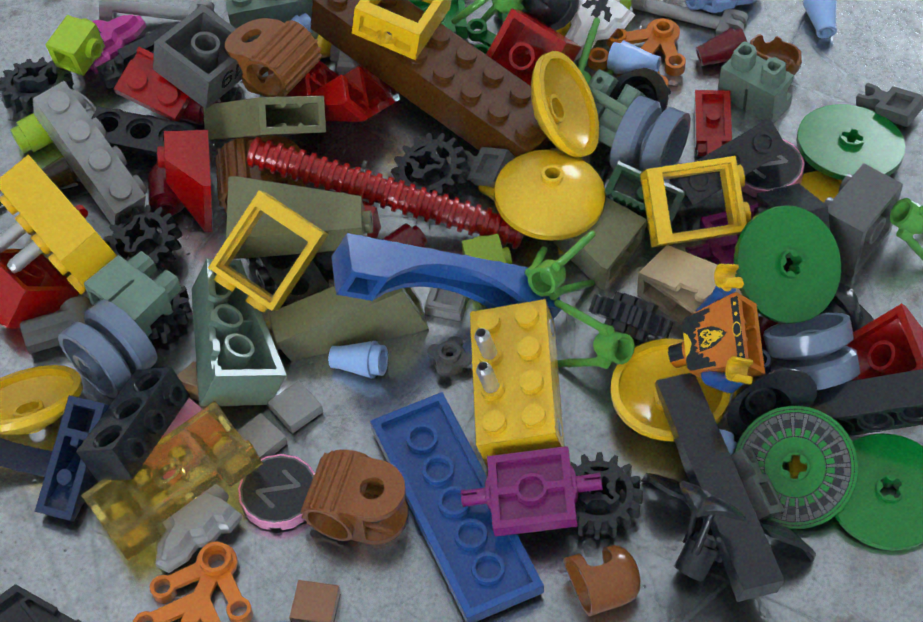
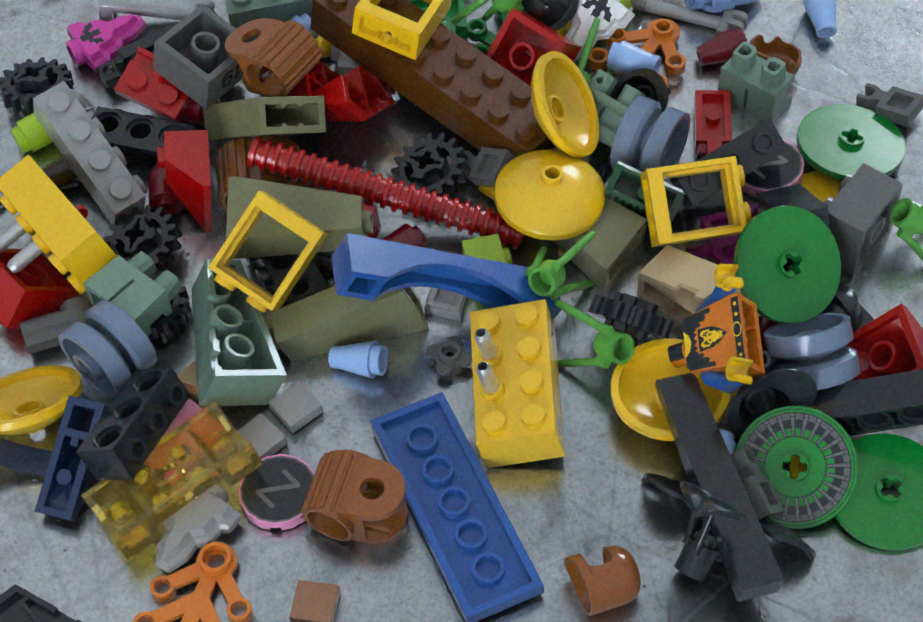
lime brick [45,15,105,76] -> none
magenta plate [461,446,603,537] -> none
black gear [570,452,643,540] -> none

